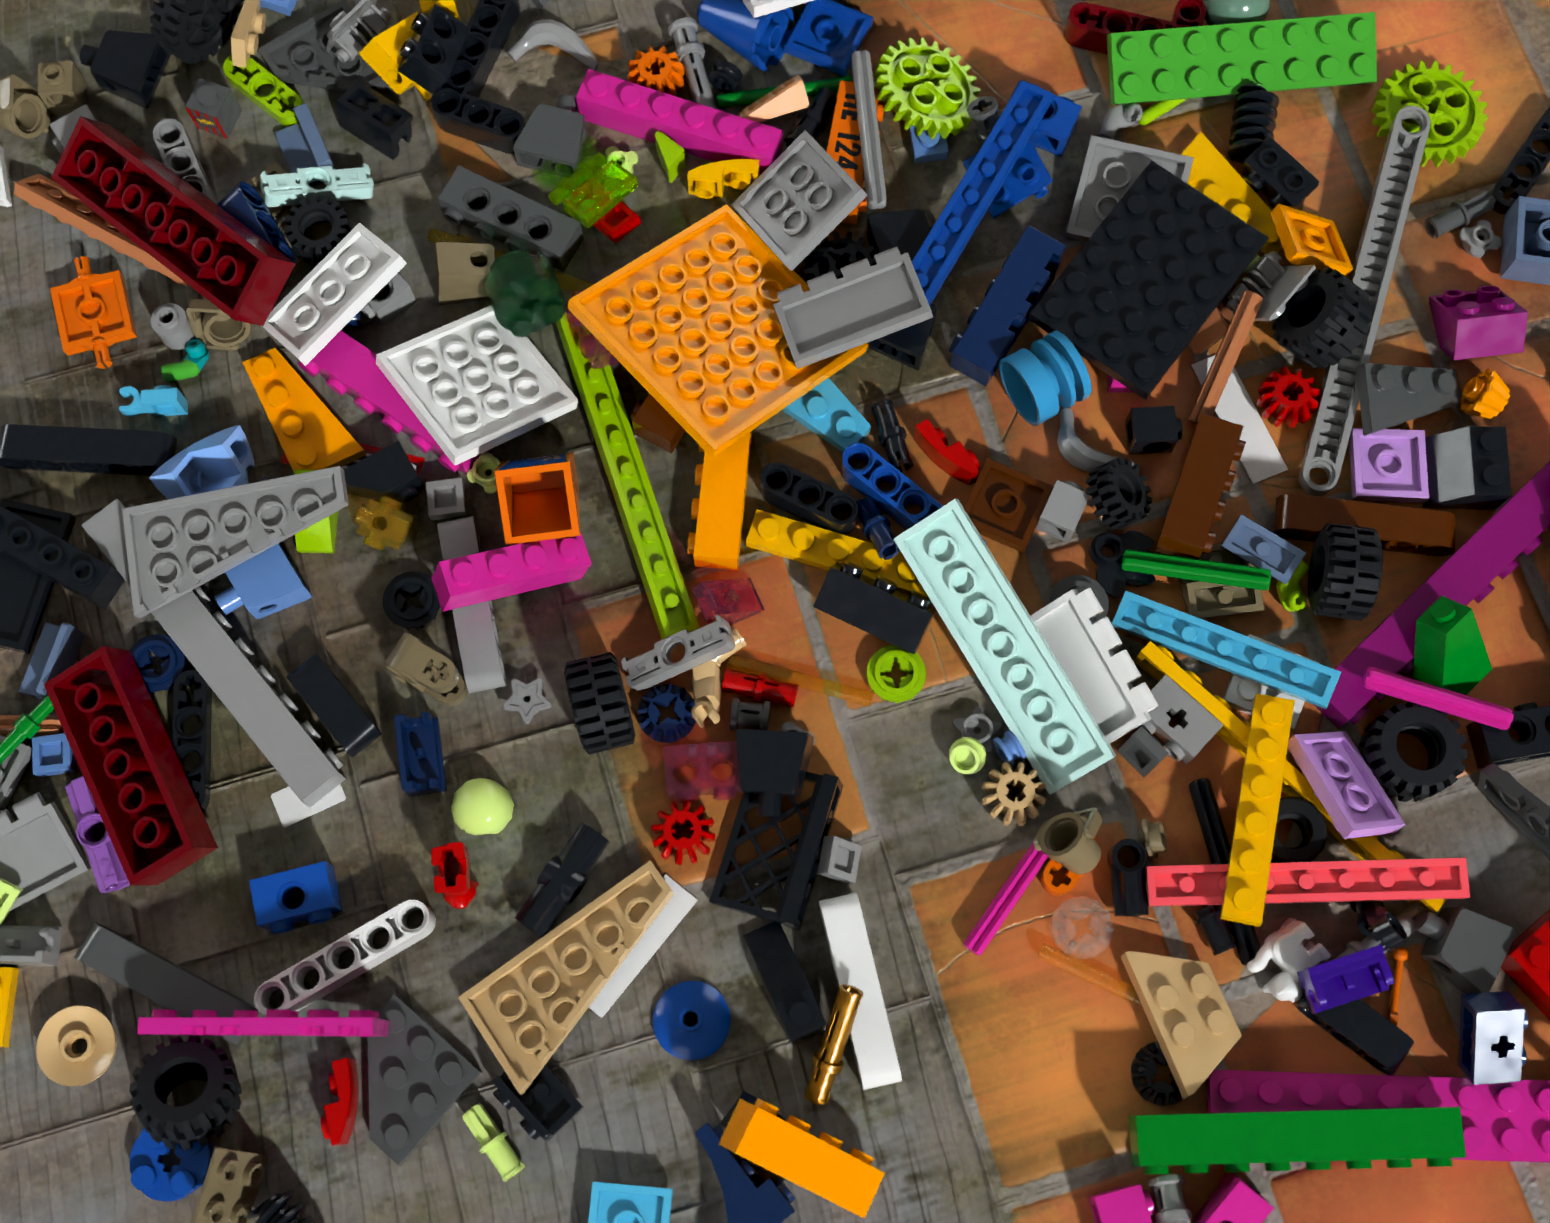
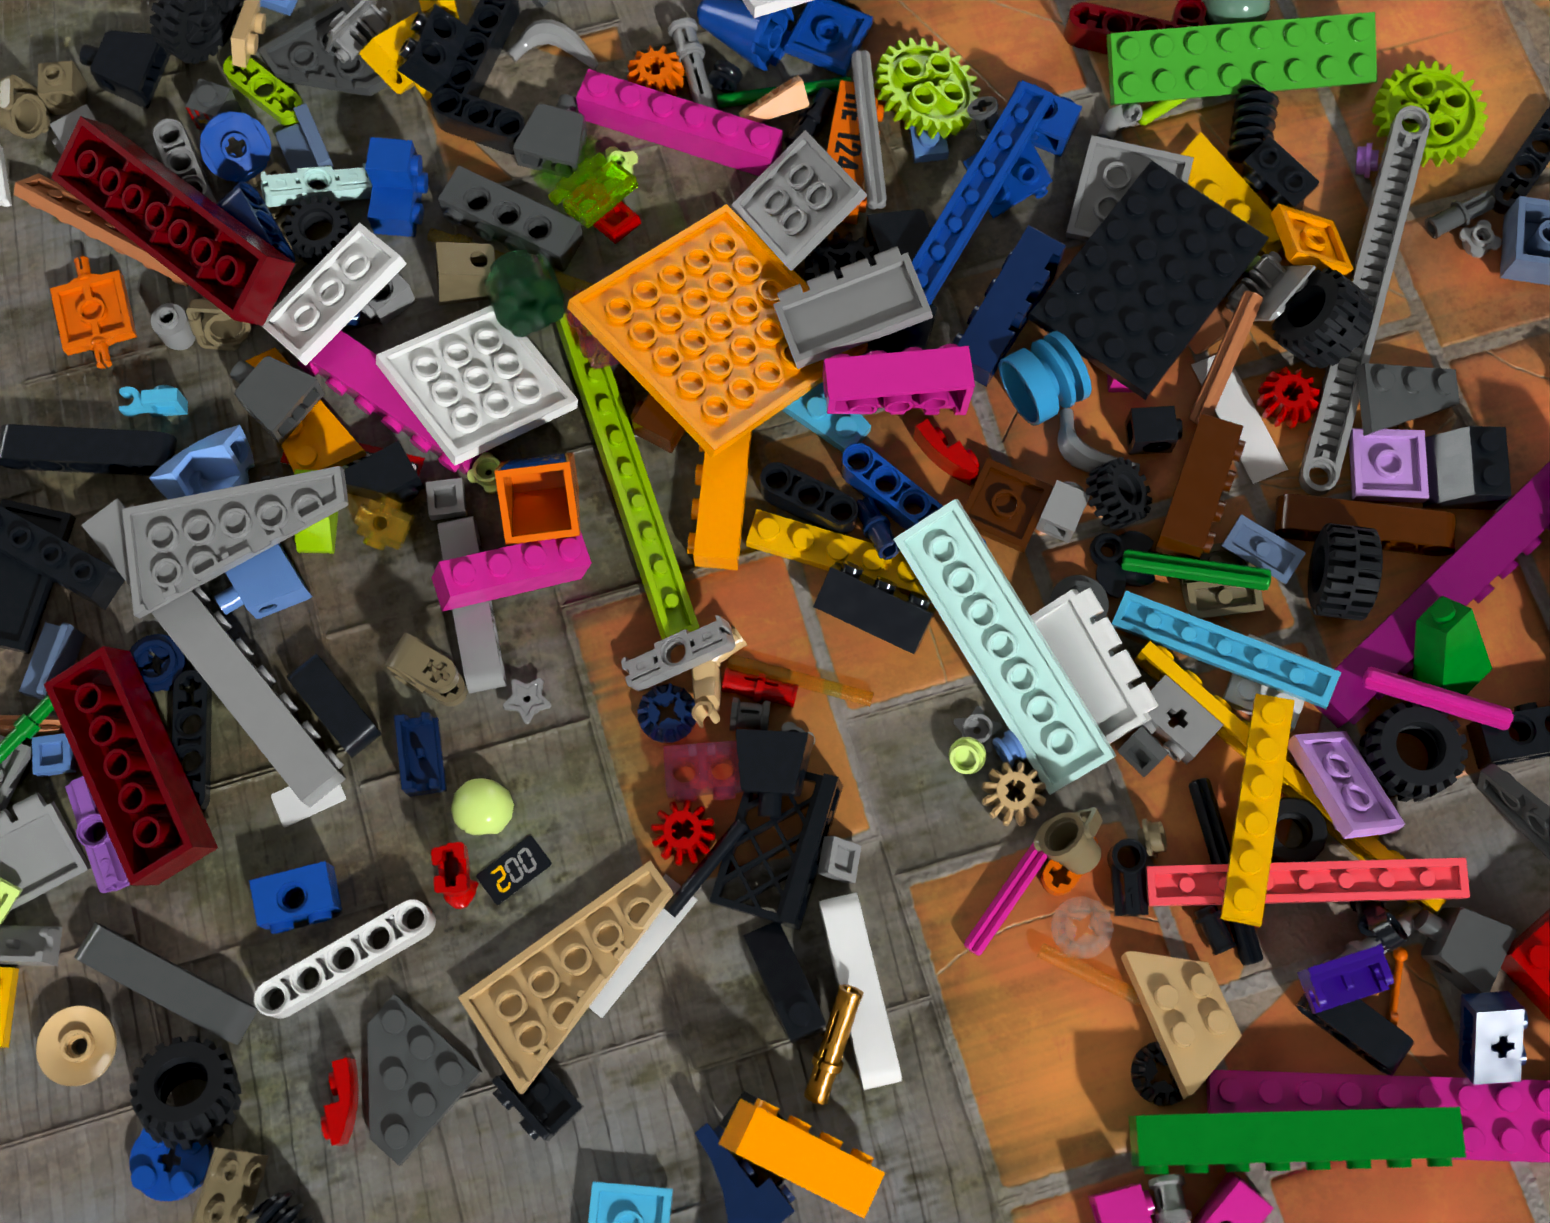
dark pink wing [137,1009,389,1037] -> none
arm [161,339,209,383] -> none
black hinge [336,80,413,160] -> none
black gear [383,571,441,630] -> none
yellowish green axle [463,1103,526,1182] -> none
black piece [515,823,610,937] -> none
black tyre [564,652,635,755] -> none
blue dish [653,981,730,1060] -> none
lime slope [655,131,686,184] -> none
yellow slope [687,159,760,199] -> none
clear pink slope [692,578,765,625] -> none
lime gear [866,645,926,704] -> none
black pin [871,400,914,473] -> none
white animal [1247,918,1331,1003] -> none
lime arm [1276,560,1310,612] -> none
magenta slope [1429,285,1528,360] -> none
light orange piece [1460,368,1511,419] -> none
none -> blue plate [200,111,271,182]
none -> dark grey torso [230,356,325,445]
none -> blue brick [365,137,429,237]
none -> black sticker [476,835,552,905]
none -> black bar [664,818,748,917]
none -> dark pink wedge [822,344,975,415]
none -> medium lavender plate [1355,143,1379,178]

